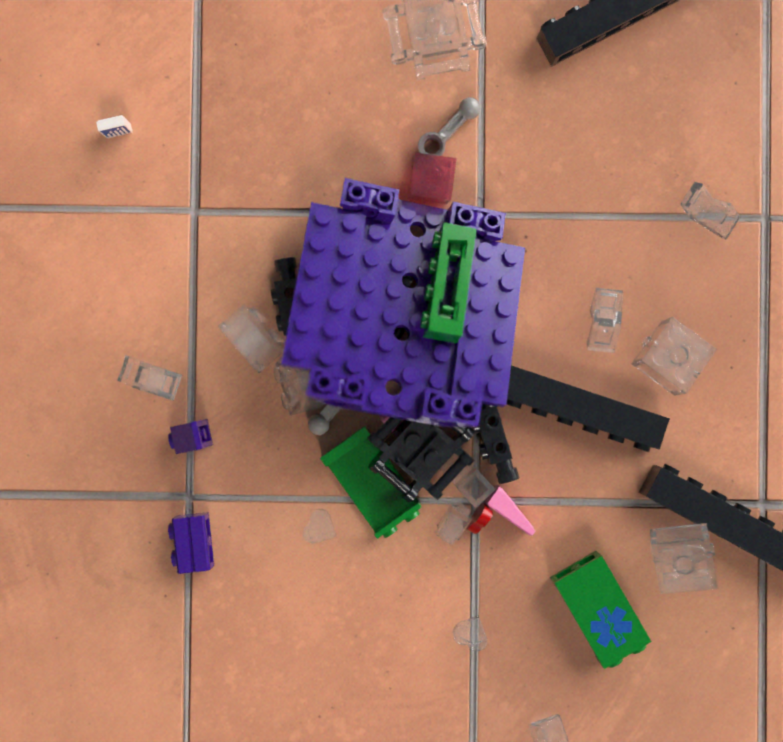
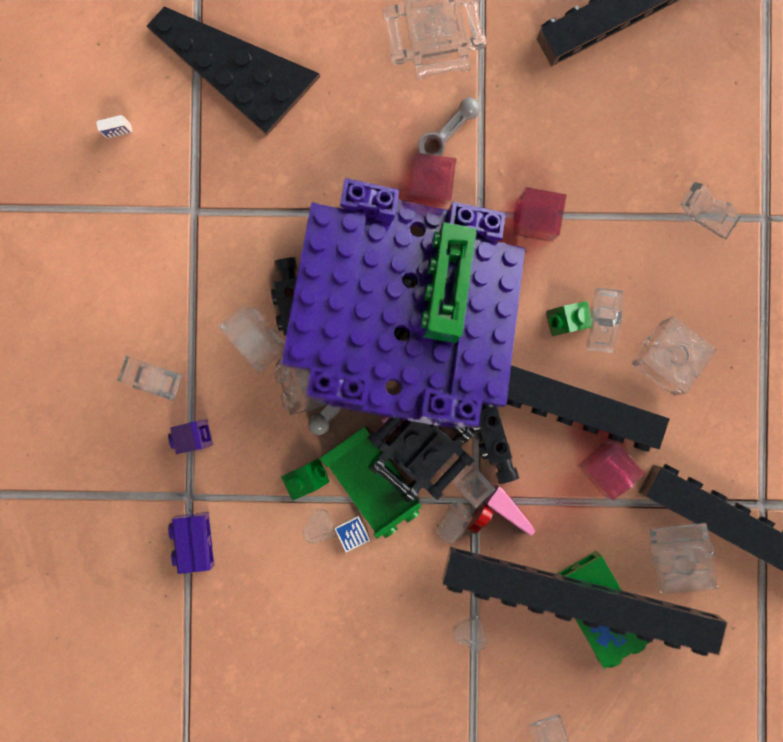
none -> black wing [147,6,320,135]
none -> green bracket [281,459,330,501]
none -> tile [334,515,370,552]
none -> black brick [442,547,728,656]
none -> clear pink head [513,187,567,242]
none -> green bracket [546,301,593,336]
none -> clear pink head [577,440,645,501]

